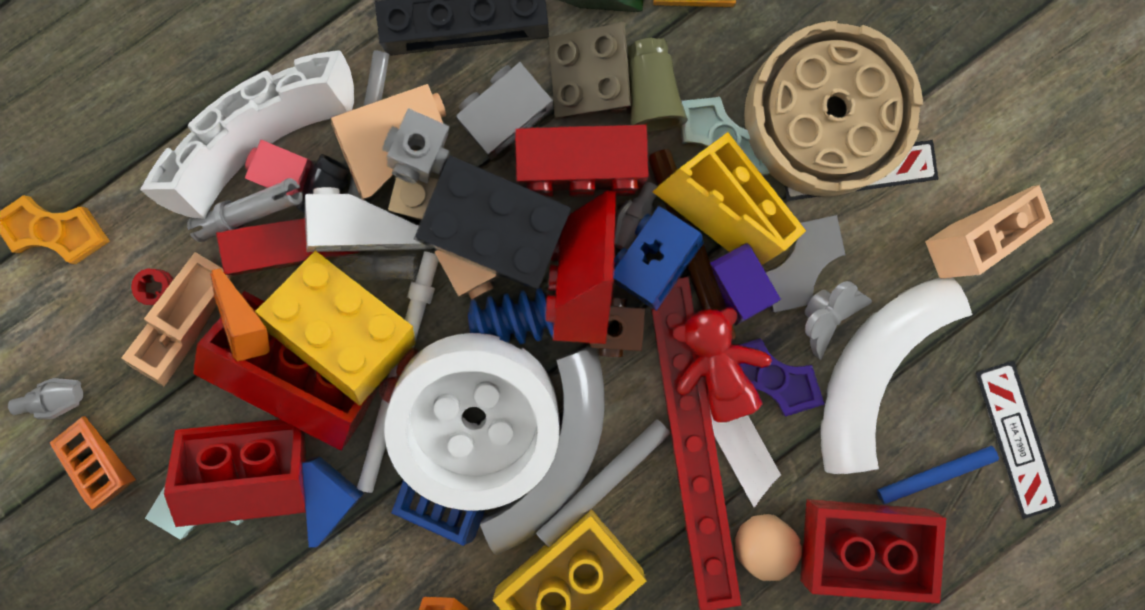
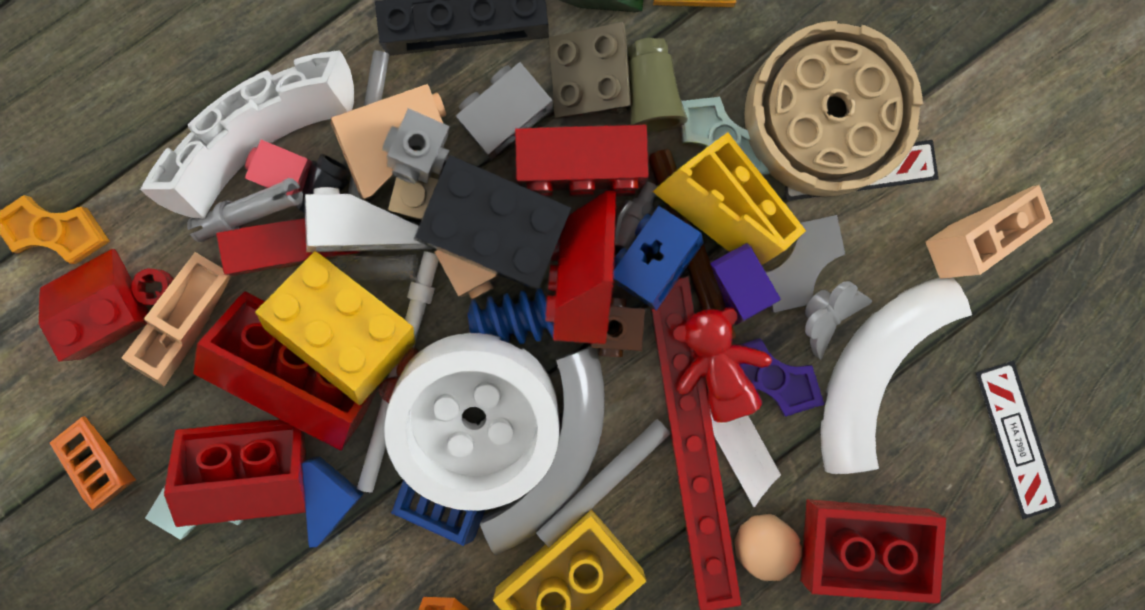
light grey piece [8,378,83,419] -> none
orange slope [210,268,270,361] -> none
blue bar [877,446,999,505] -> none
none -> red slope [39,249,149,362]

